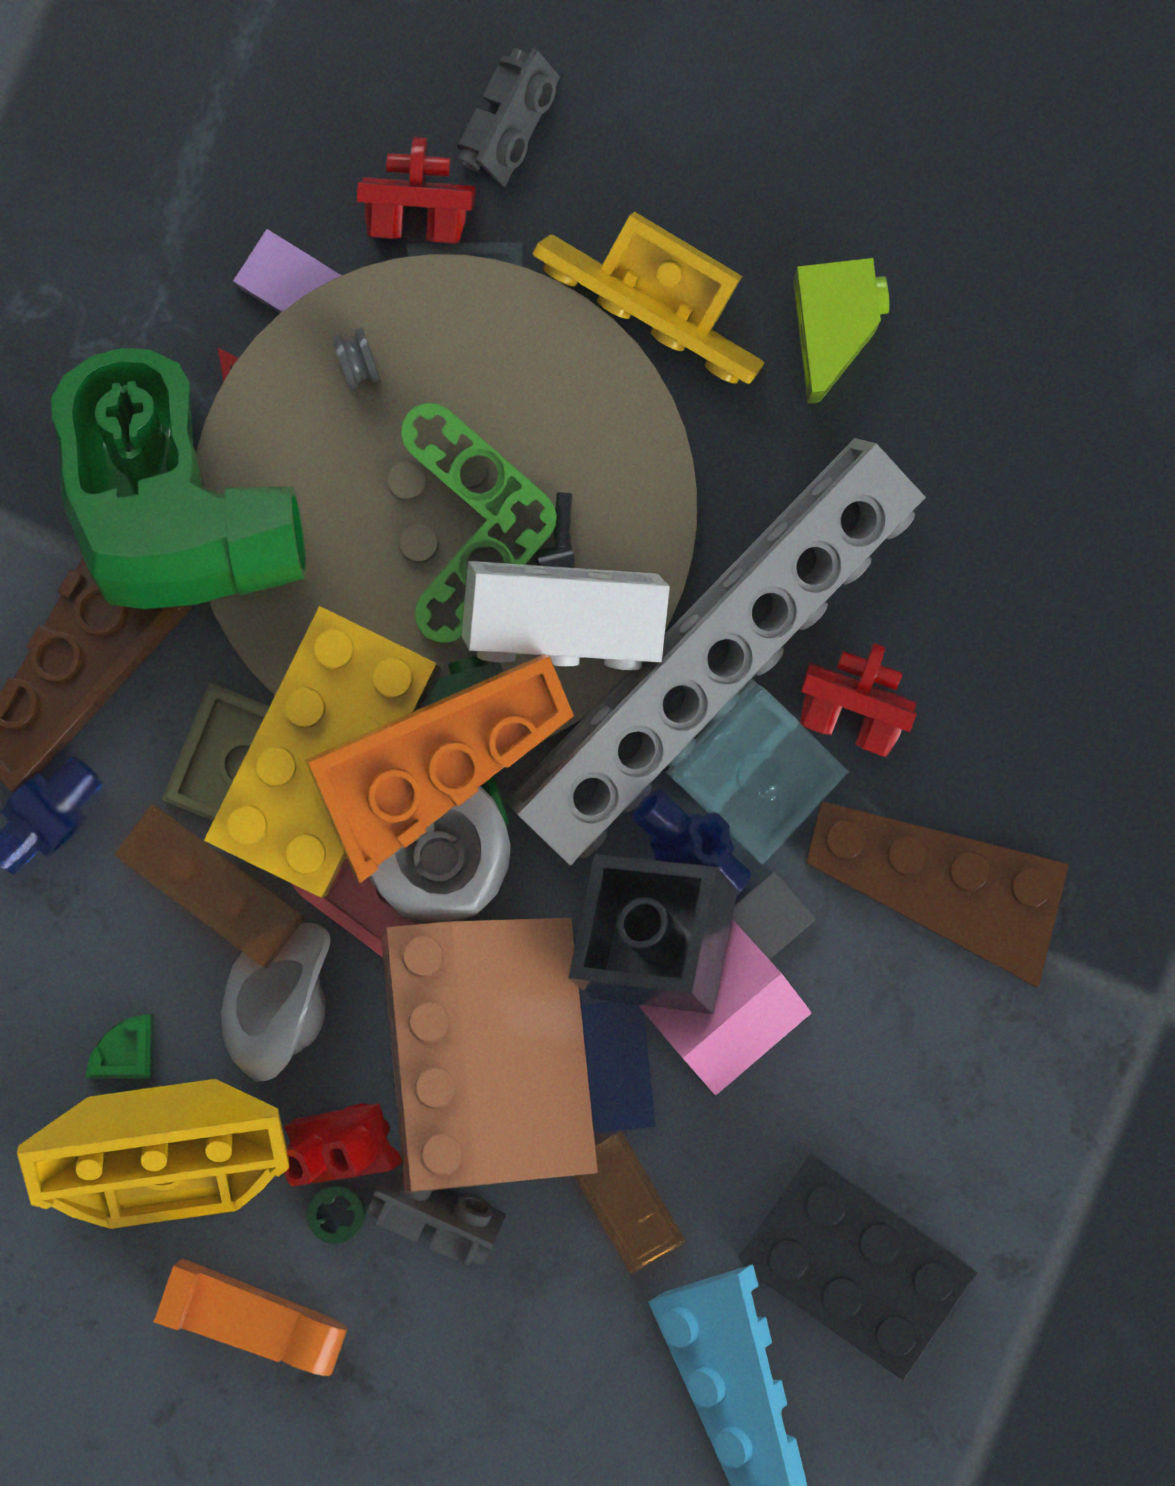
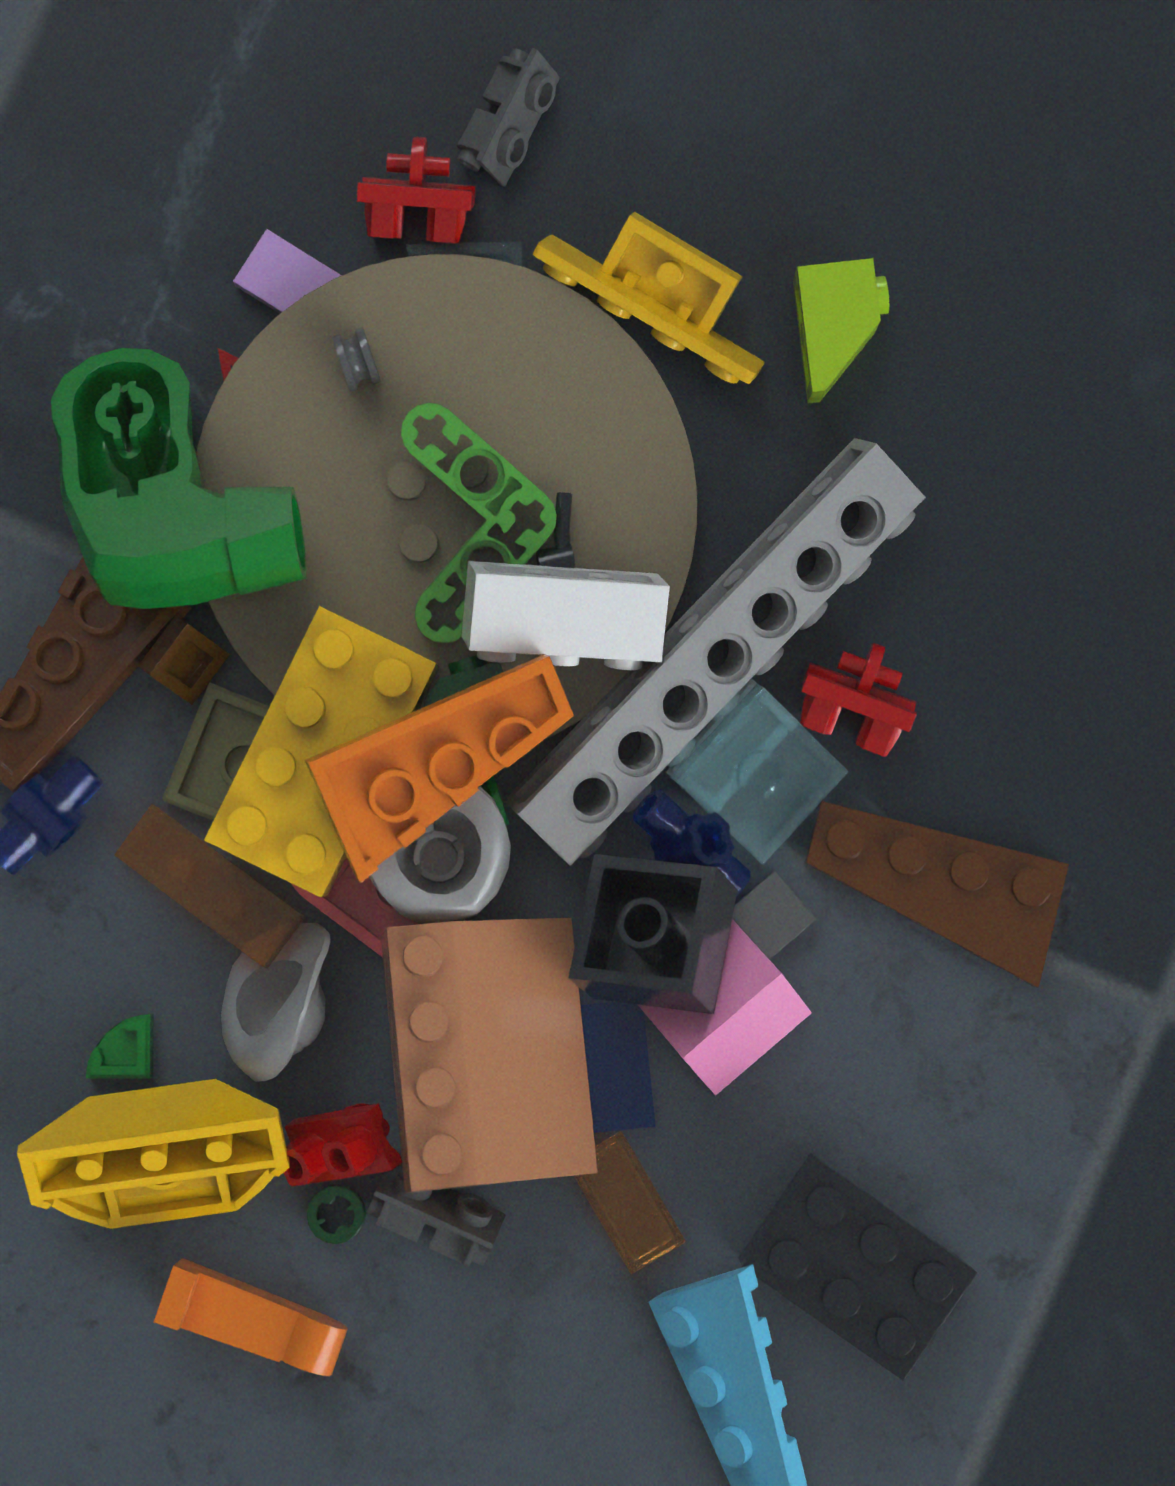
none -> reddish brown plate [138,615,230,705]

